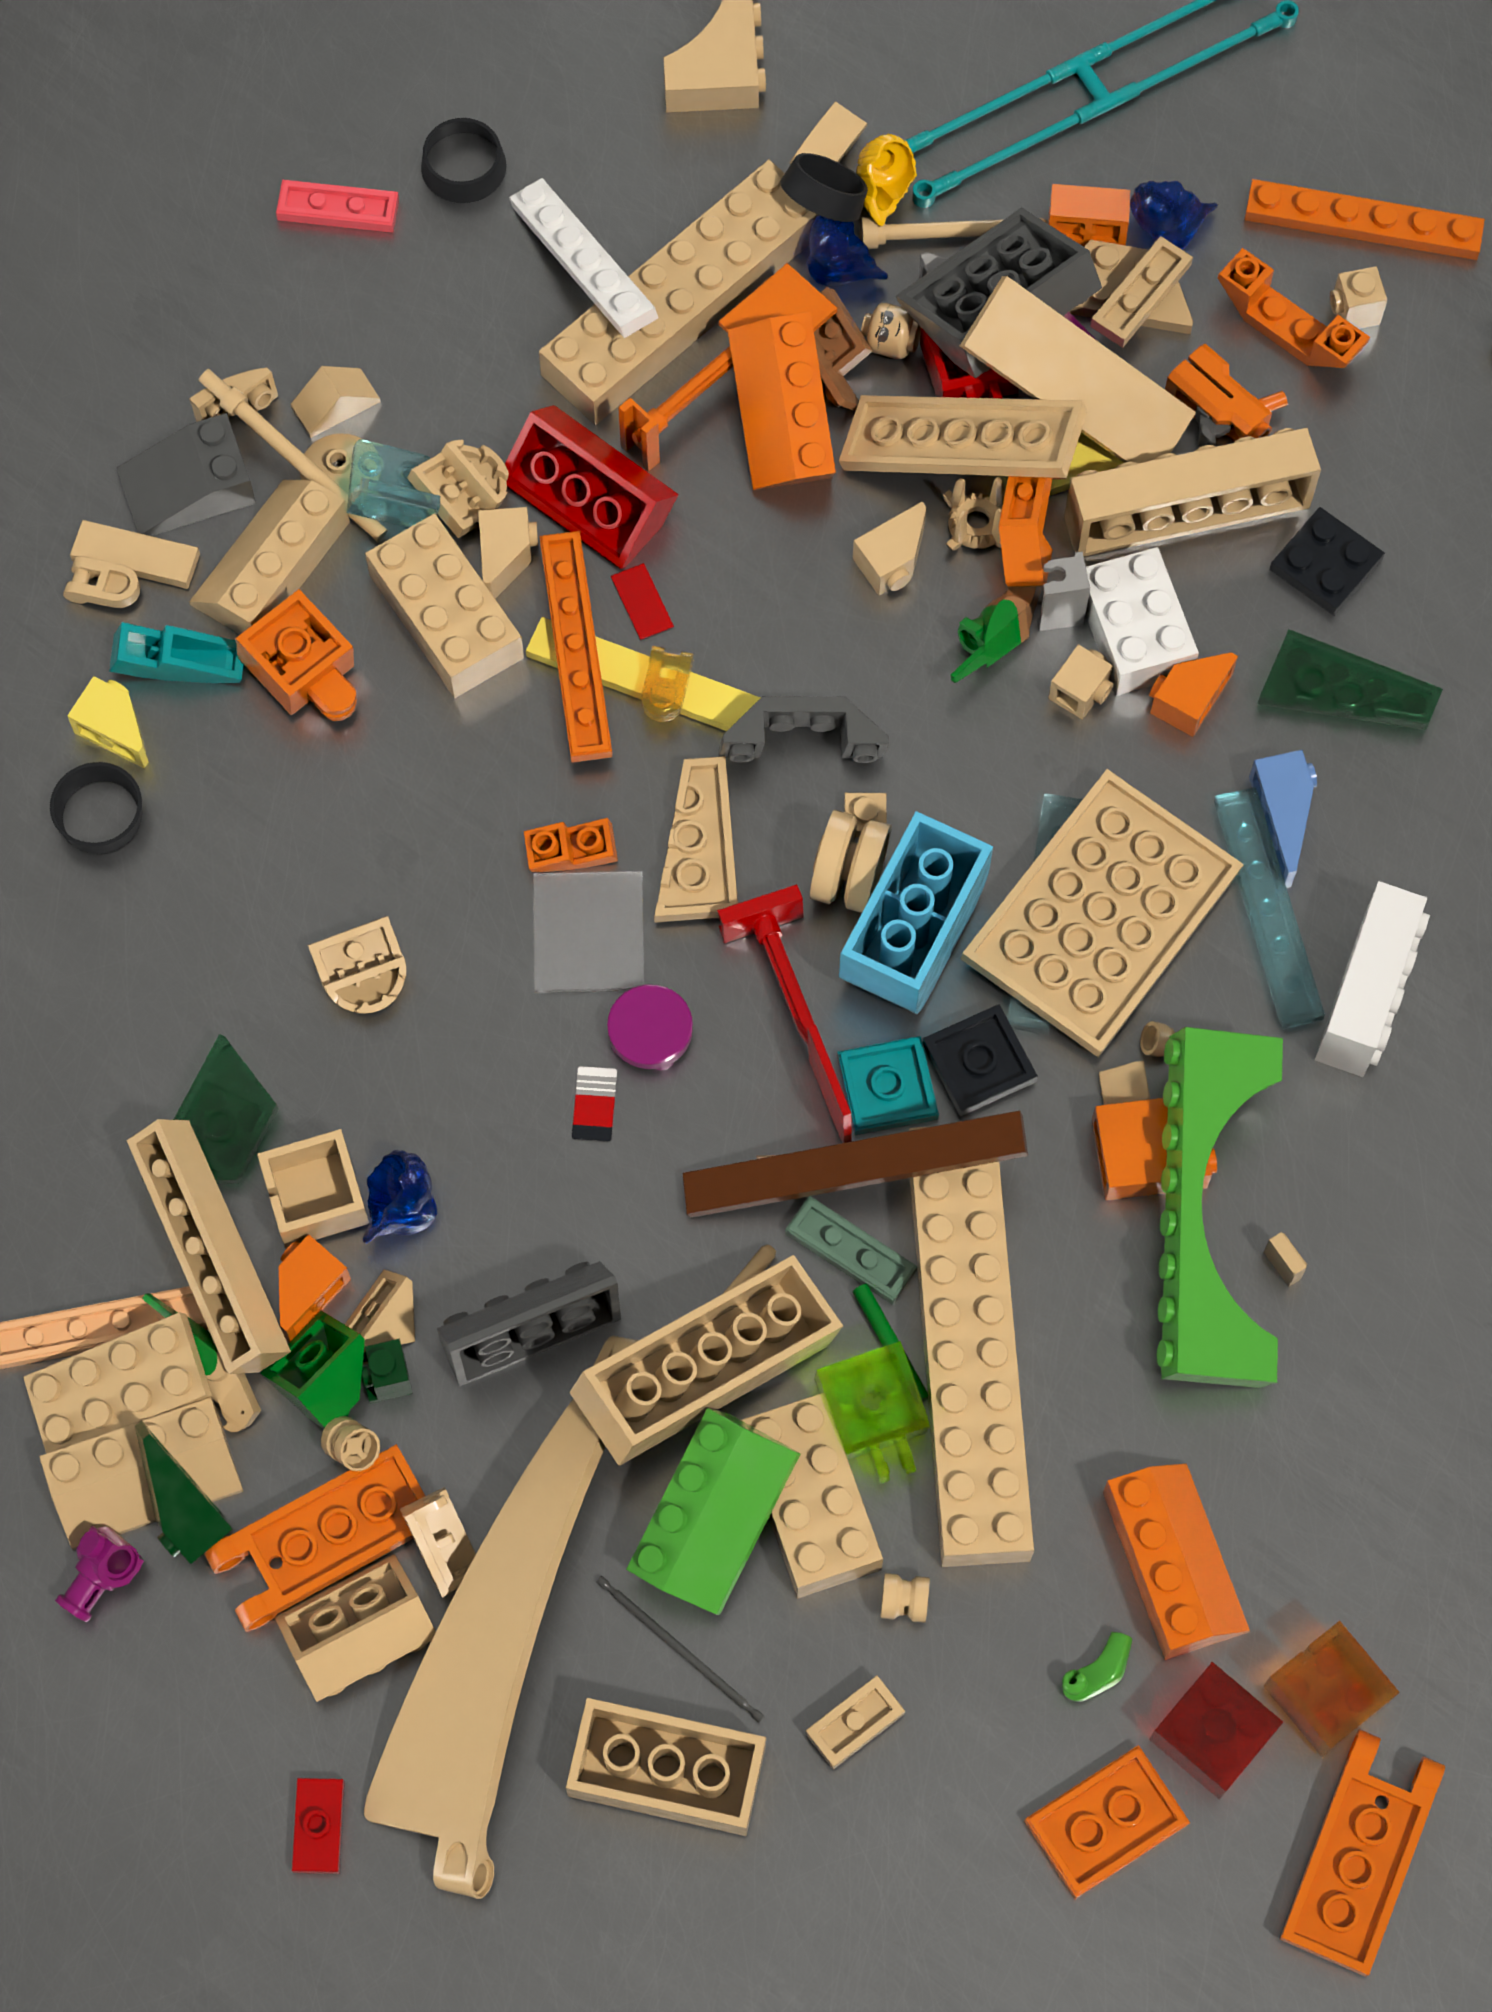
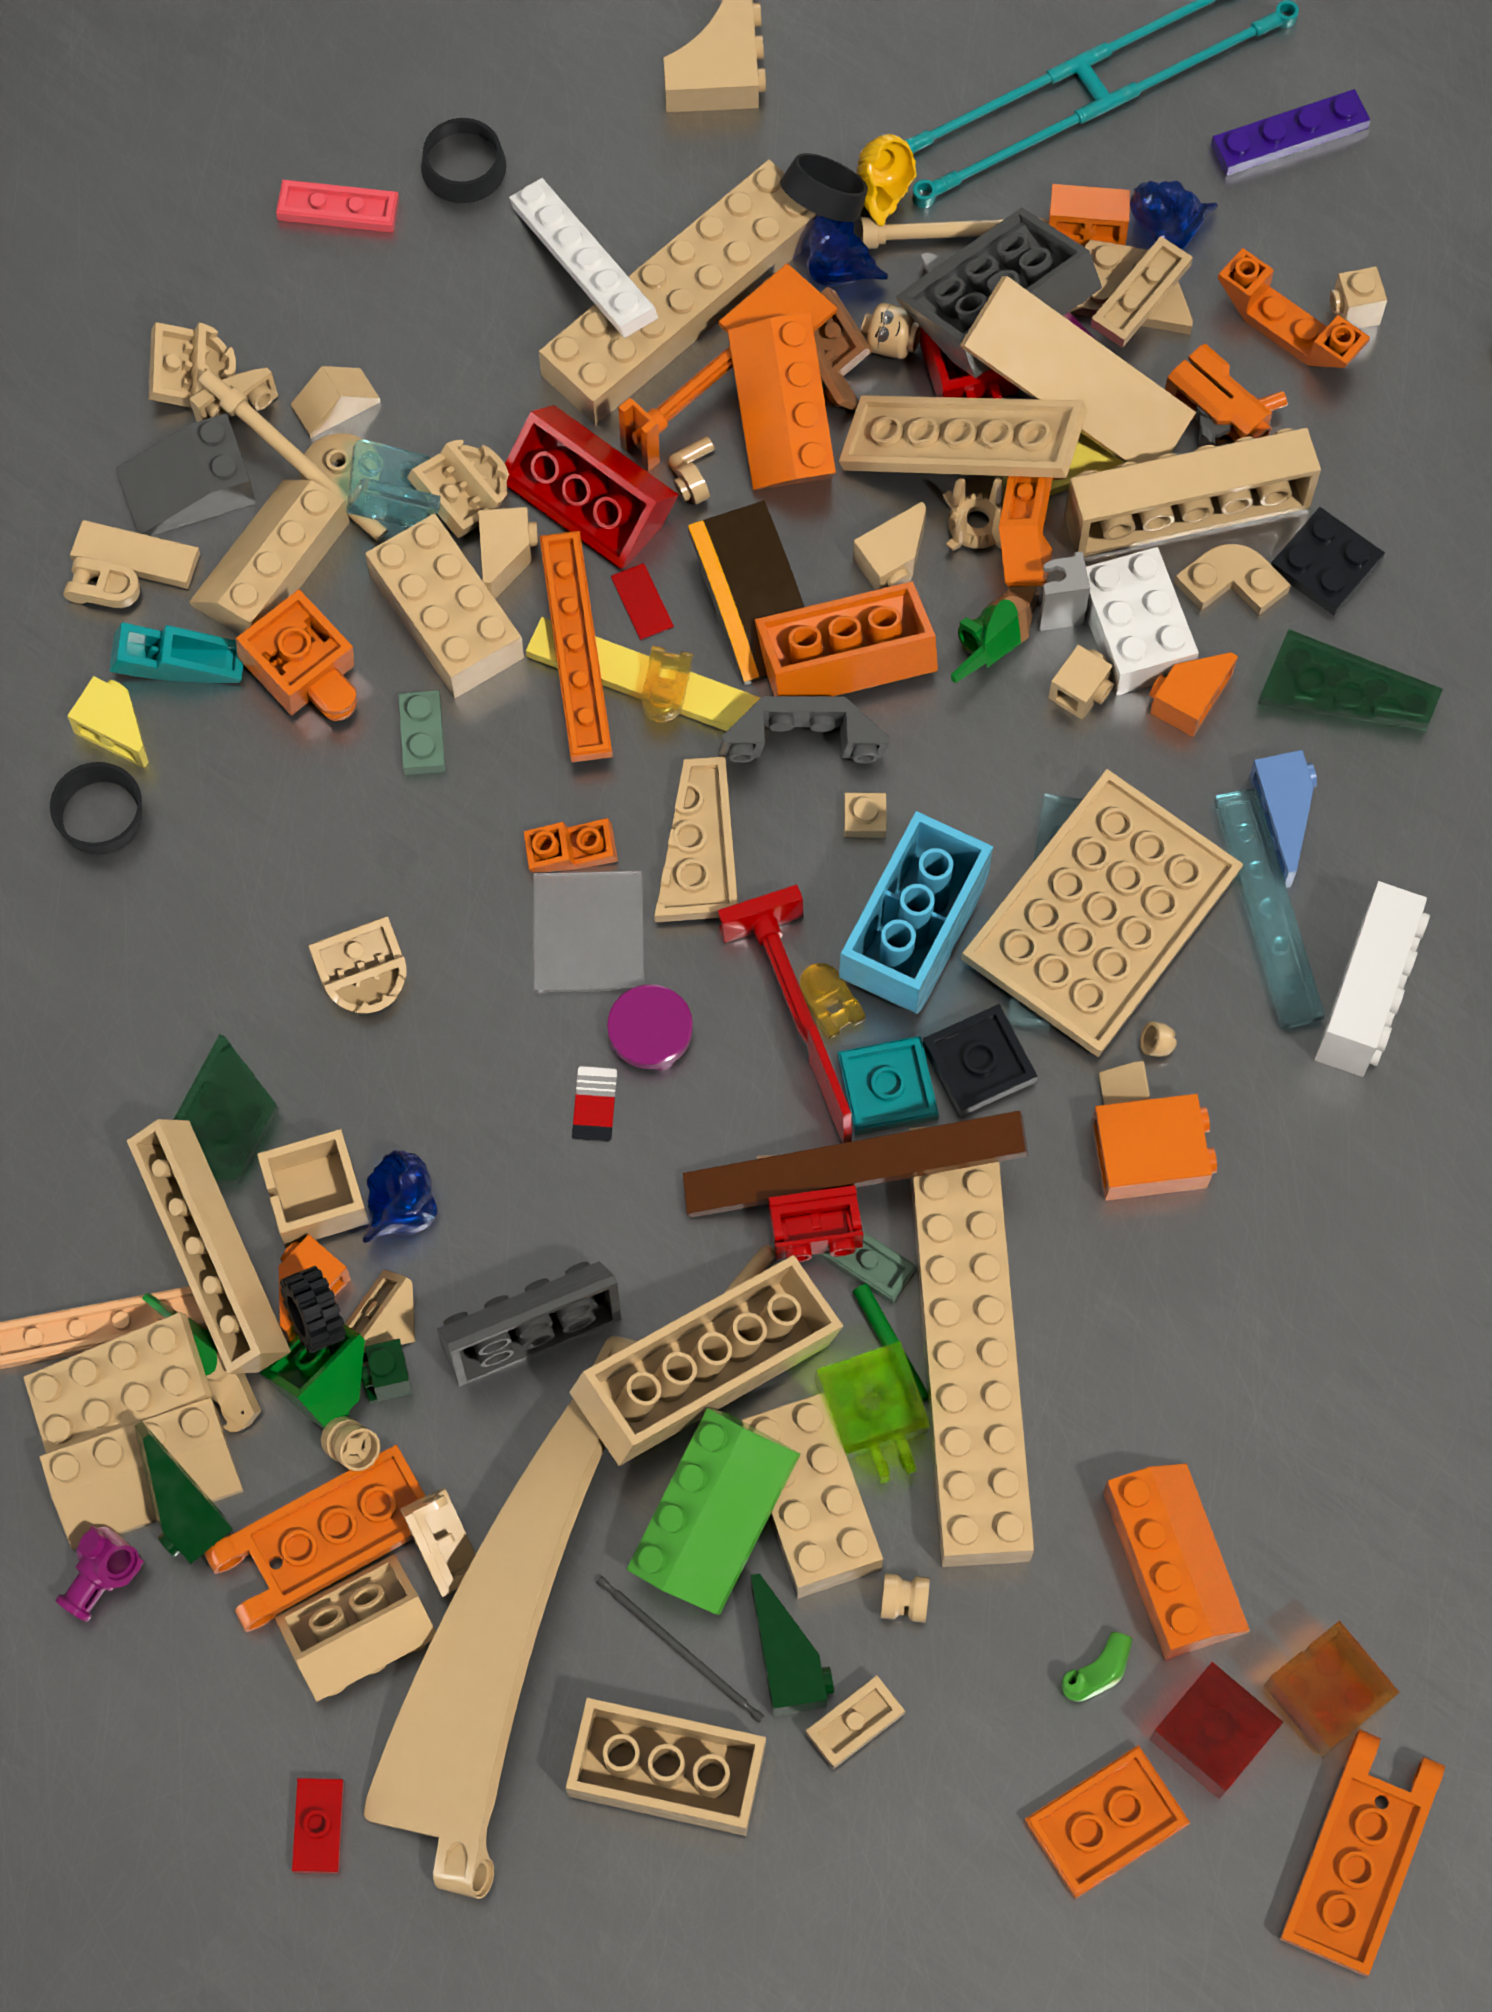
tan slope [789,101,868,165] -> none
tan wheel [810,810,892,913] -> none
bright green arch [1157,1027,1283,1388] -> none
orange plate [1244,179,1485,260] -> none
tan tile [1263,1232,1307,1287] -> none
none -> tan slope [148,322,236,408]
none -> black tyre [280,1266,346,1354]
none -> sand green plate [398,690,446,775]
none -> tan plate [668,436,715,505]
none -> dark brown slope [688,500,805,685]
none -> dark green slope [751,1573,834,1717]
none -> orange slope [755,581,938,697]
none -> red hinge [769,1185,864,1262]
none -> clear yellow plate [800,963,866,1040]
none -> tan plate [1174,544,1291,616]
none -> dark purple plate [1211,89,1370,176]

